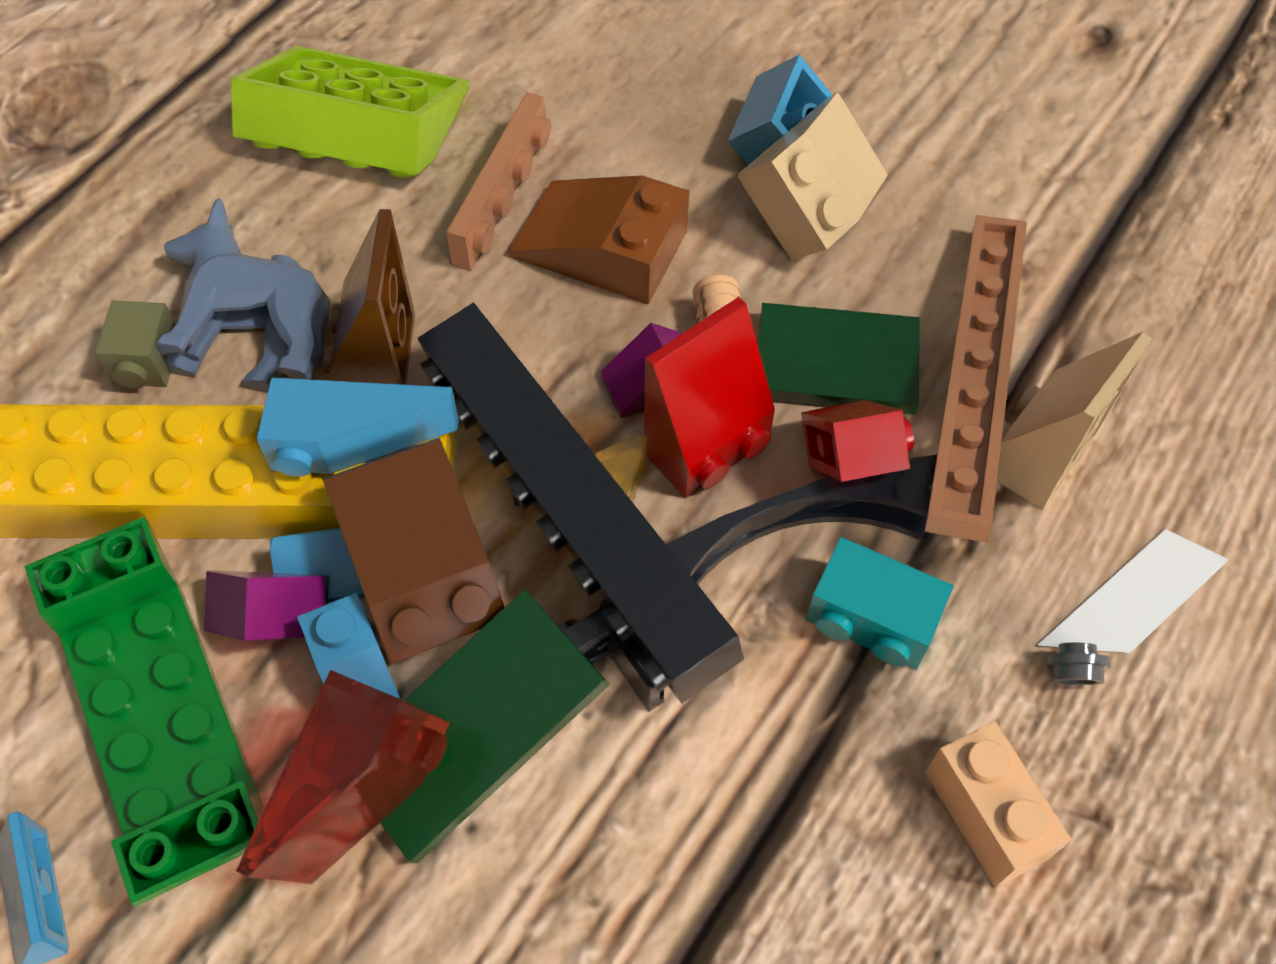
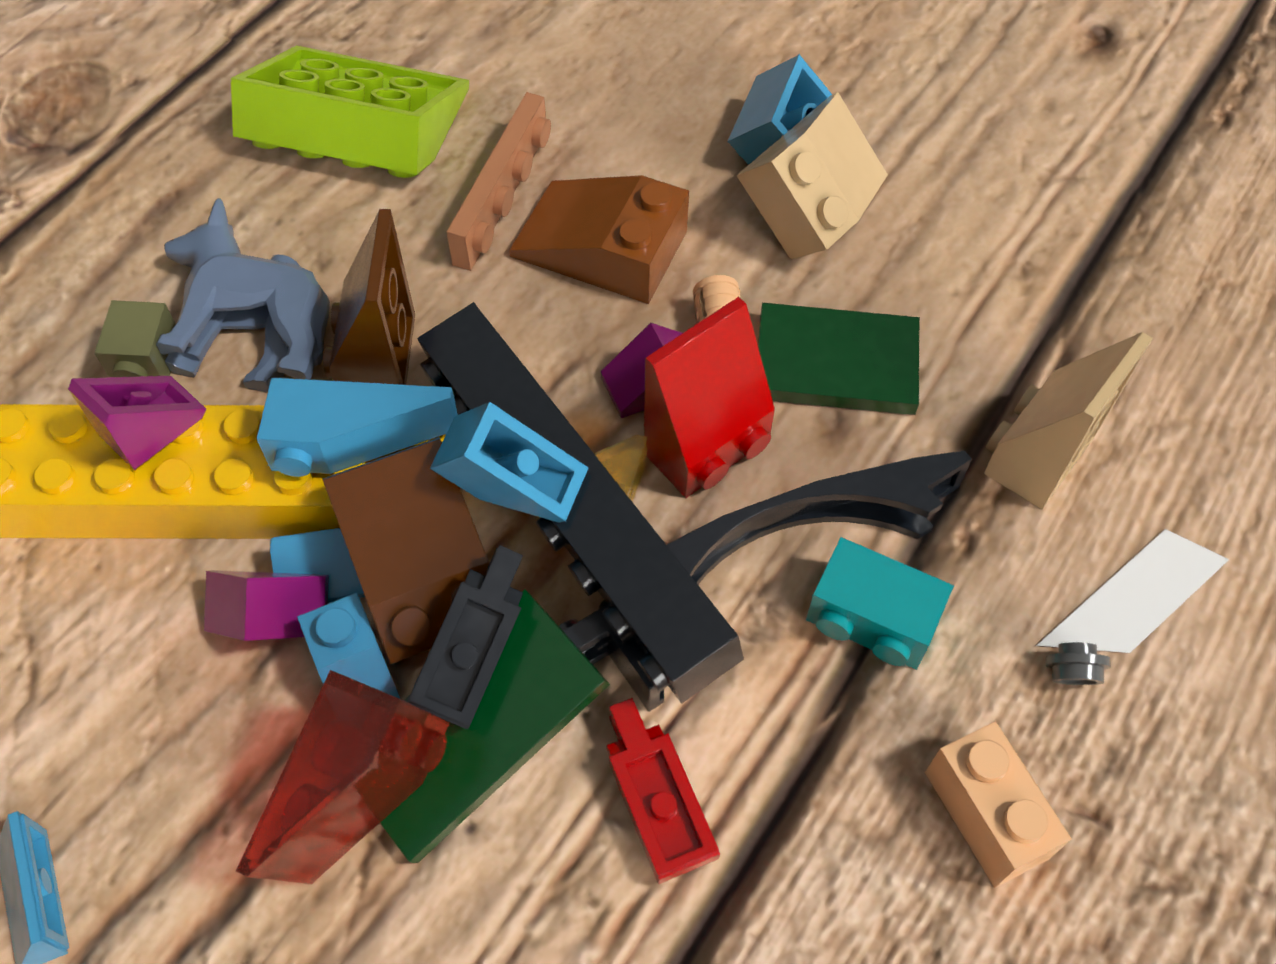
green slope [24,516,269,907] -> none
brick [801,400,914,482] -> none
nougat plate [925,215,1027,543] -> none
none -> magenta slope [68,376,206,470]
none -> black hinge [406,545,523,729]
none -> dark azure slope [430,402,588,523]
none -> red hinge [606,698,720,885]

